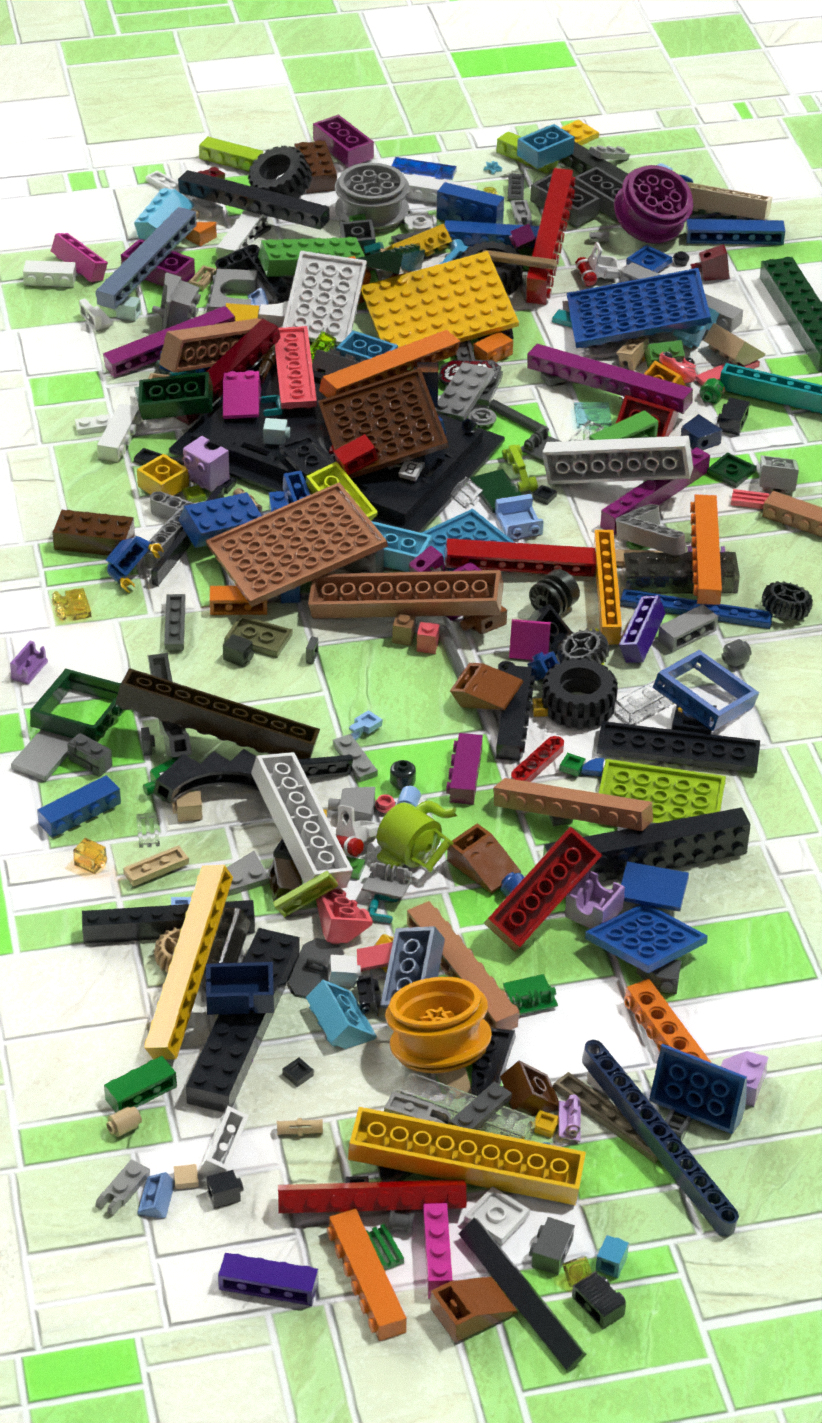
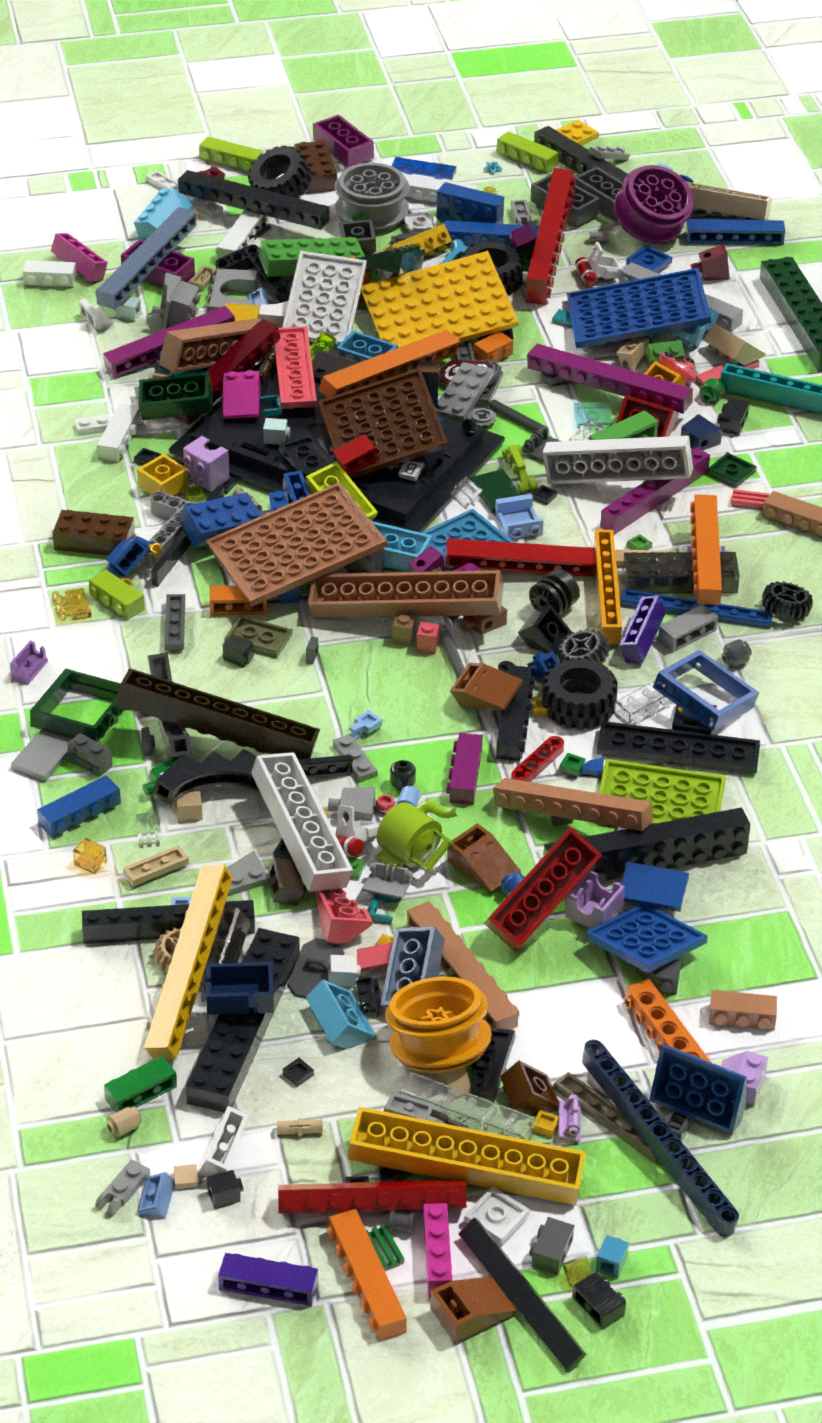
orange slope [185,222,217,247] -> none
lime tile [273,871,339,917] -> none
teal plate [364,242,384,255] -> none
dark grey plate [450,1081,512,1130] -> none
tan axle [482,250,557,270] -> none
green hinge [503,974,558,1015] -> none
dark grey slope [508,173,525,201] -> none
dark pink tile [509,619,551,660] -> none
dark azure brick [517,124,575,169] -> none
light grey beam [616,504,686,555] -> none
black plate [673,251,690,266] -> none
light grey slope [759,455,799,493] -> none
none -> lime brick [89,569,145,620]
none -> nougat brick [709,990,777,1030]

